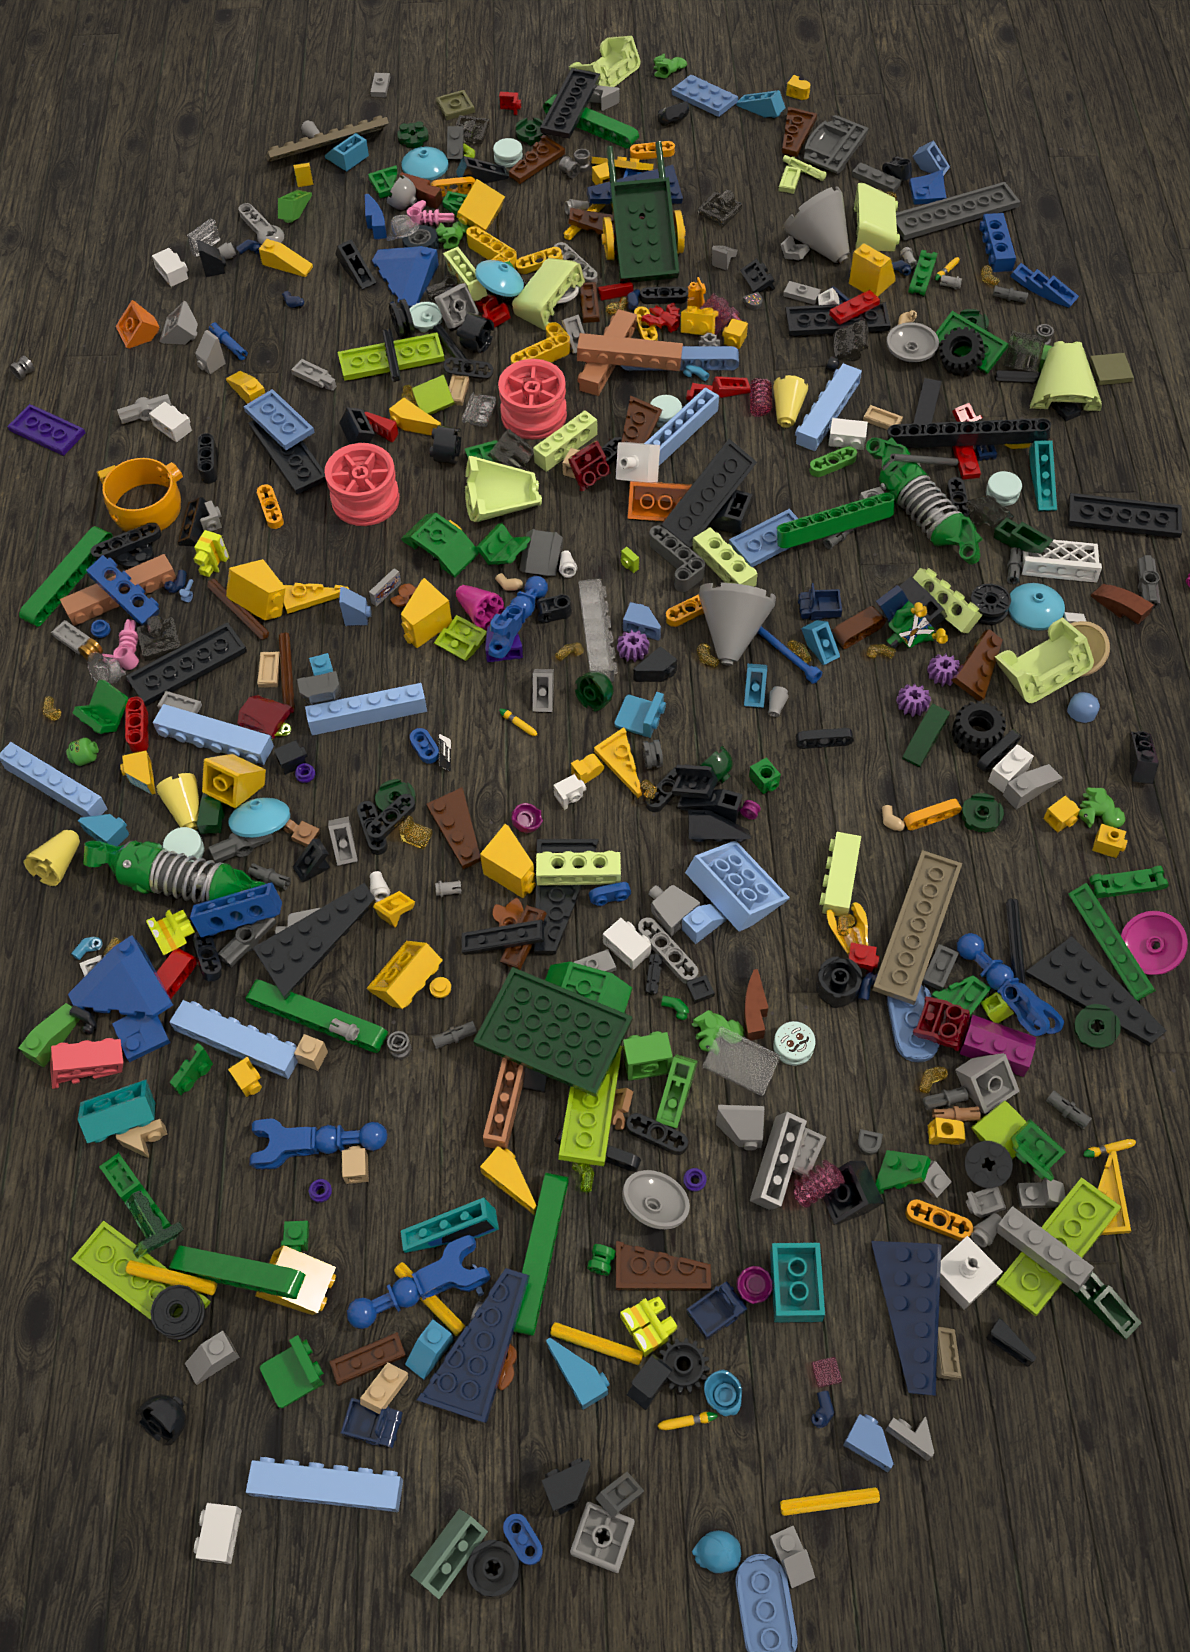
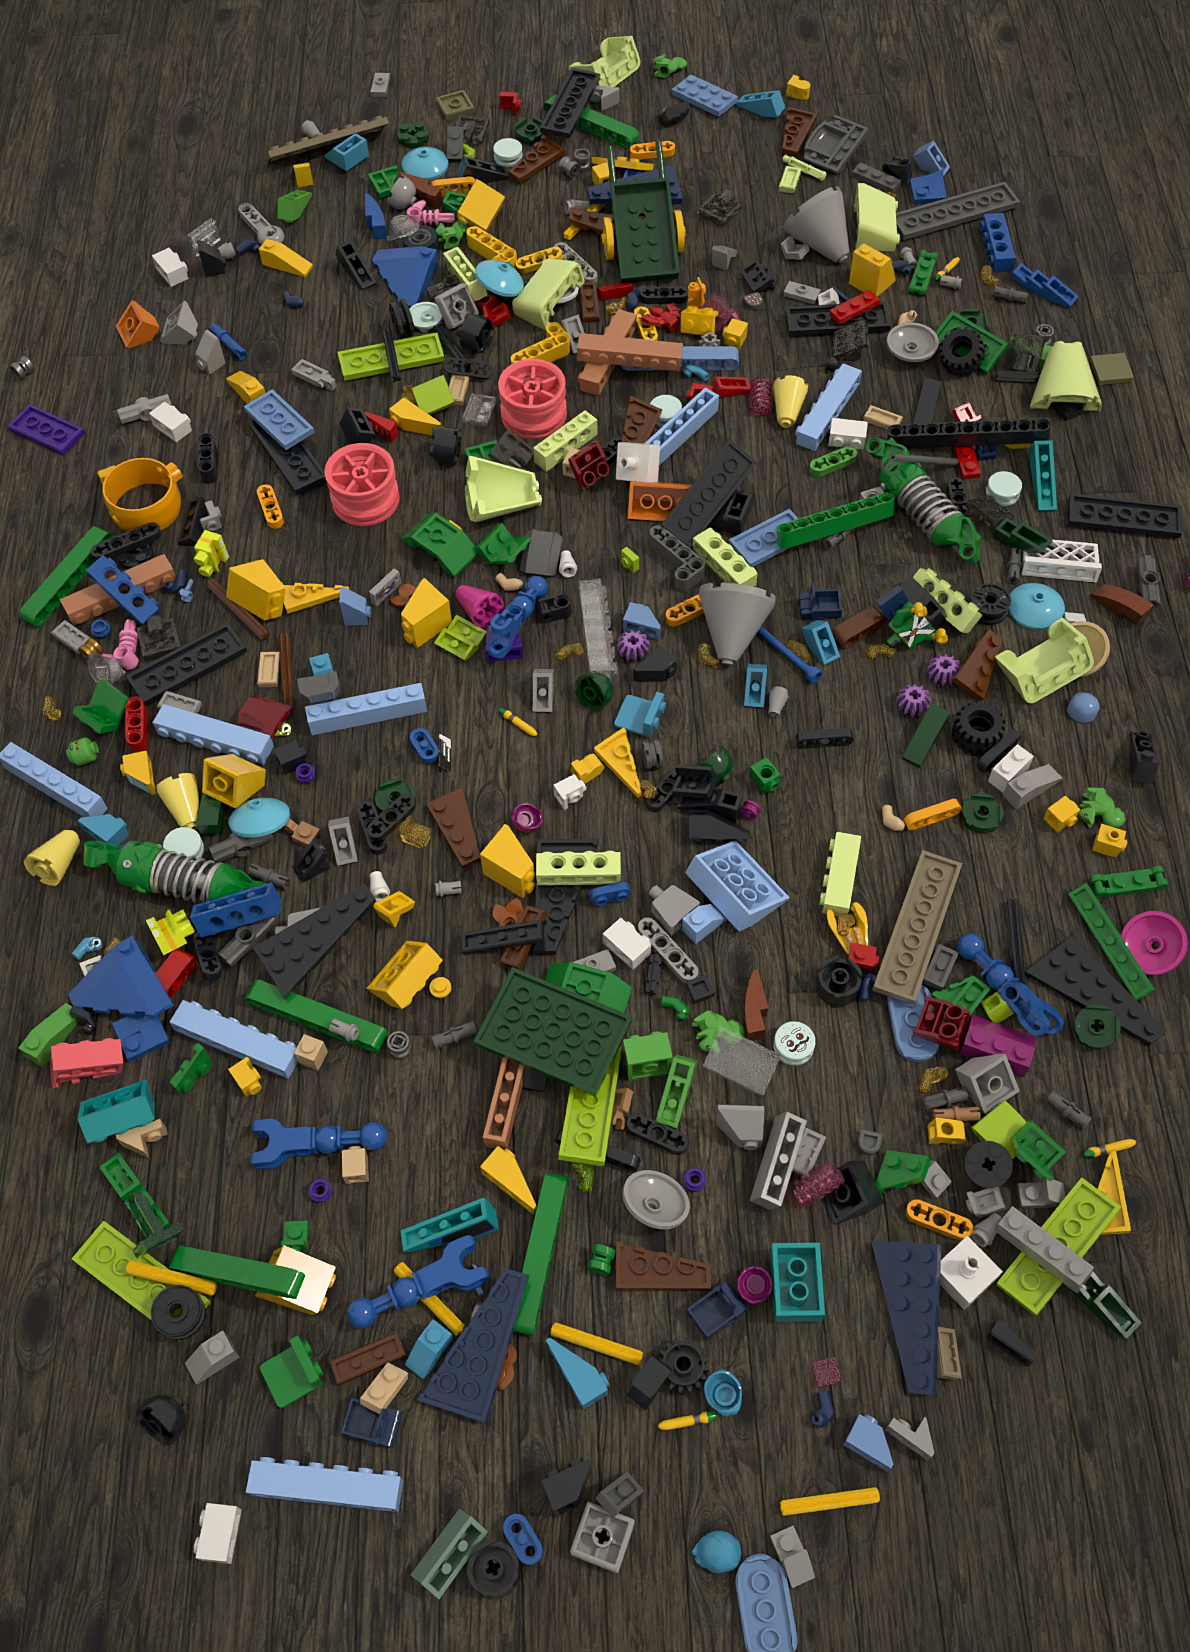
neon yellow hips [620,1297,677,1357] -> none

